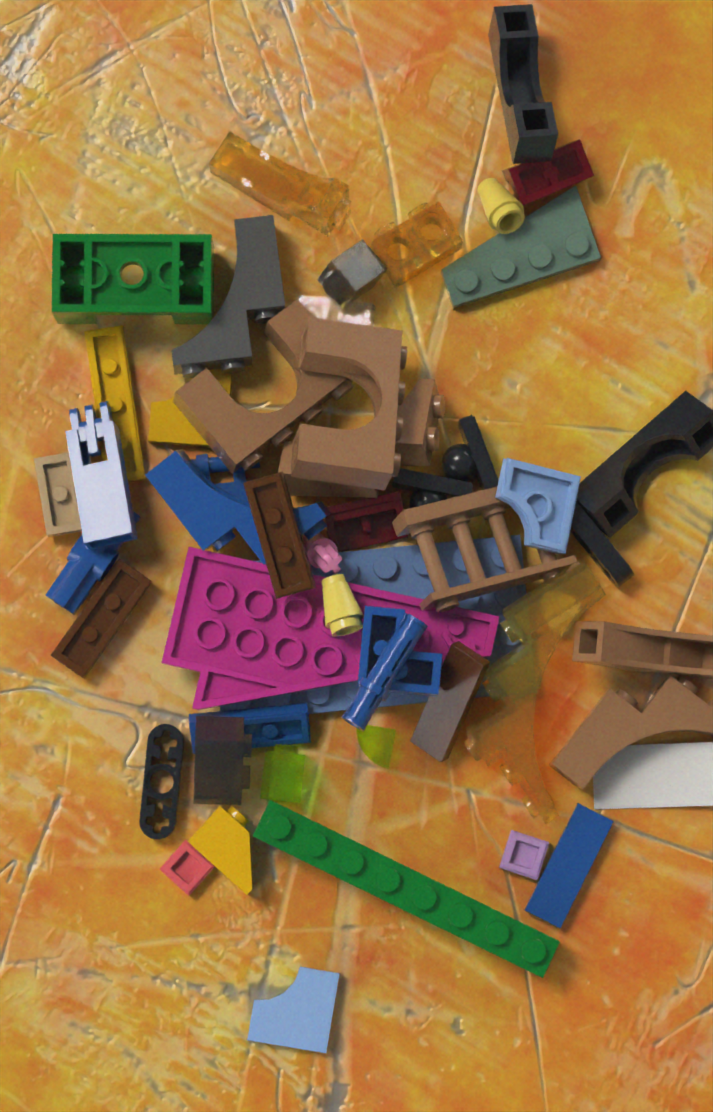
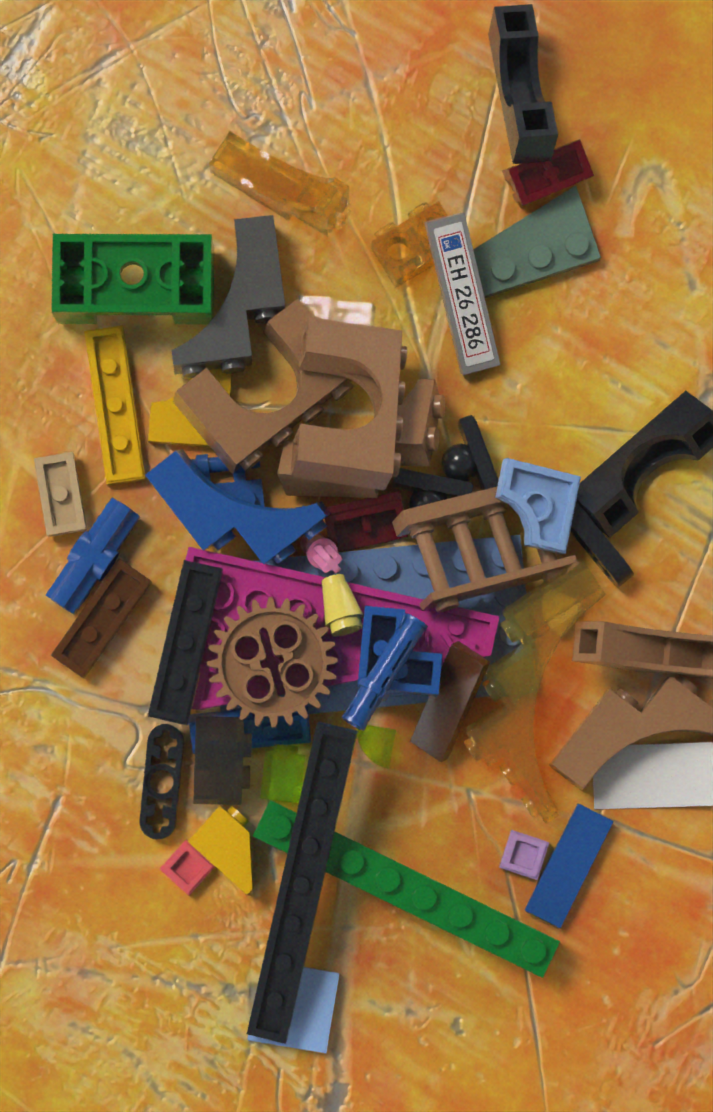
hinge [65,401,138,550] -> none
reddish brown tile [243,471,316,599] -> none
clear smoke brick [317,239,388,309] -> none
light yellow cone [477,178,525,234] -> none
none -> black tile [148,560,223,726]
none -> medium nougat gear [207,597,338,728]
none -> black plate [247,721,358,1044]
none -> tile [424,212,500,375]

